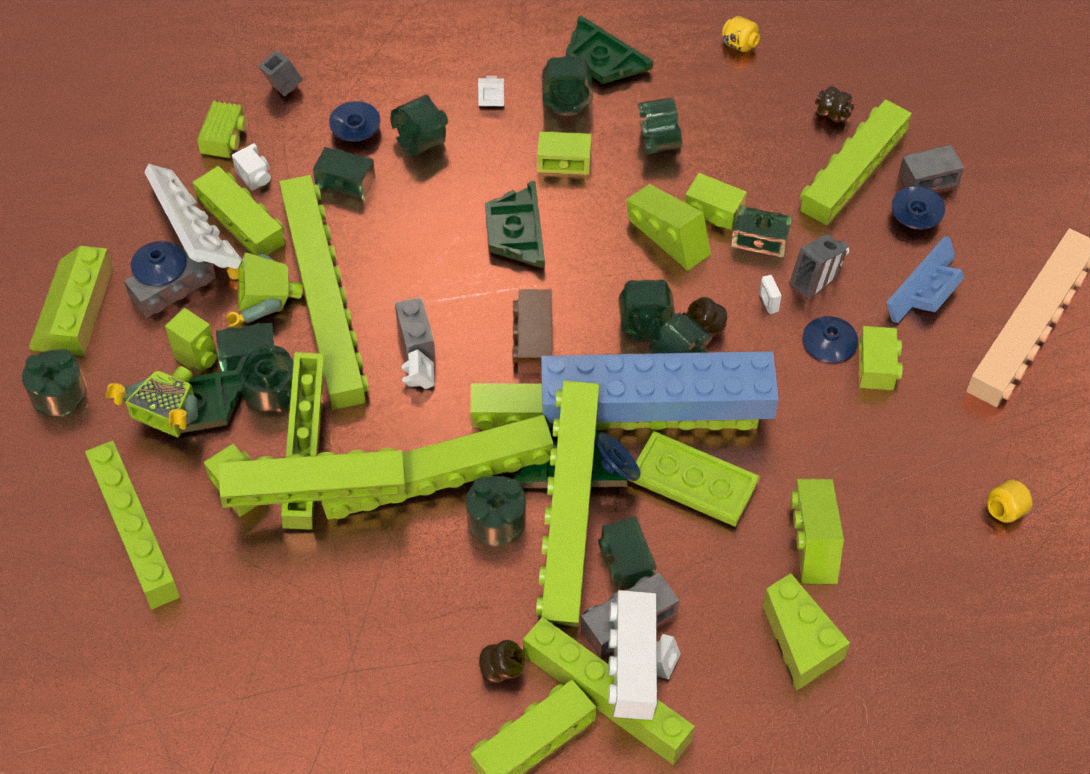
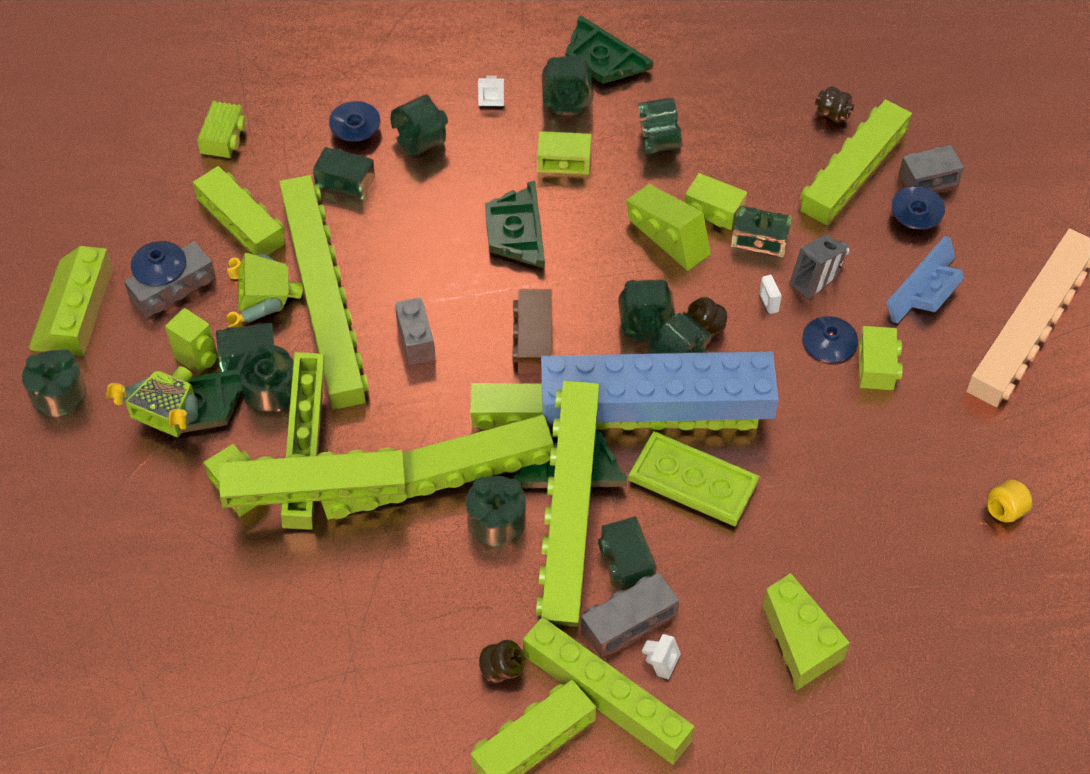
lime brick [85,440,180,610] -> none
white wing [144,164,242,269] -> none
white brick [232,143,271,191] -> none
flat silver brick [258,50,303,96] -> none
white tile [402,350,435,389] -> none
dark blue dish [596,433,640,481] -> none
white brick [608,590,657,720] -> none
yellow head [722,16,760,52] -> none
lime wedge [790,479,844,584] -> none

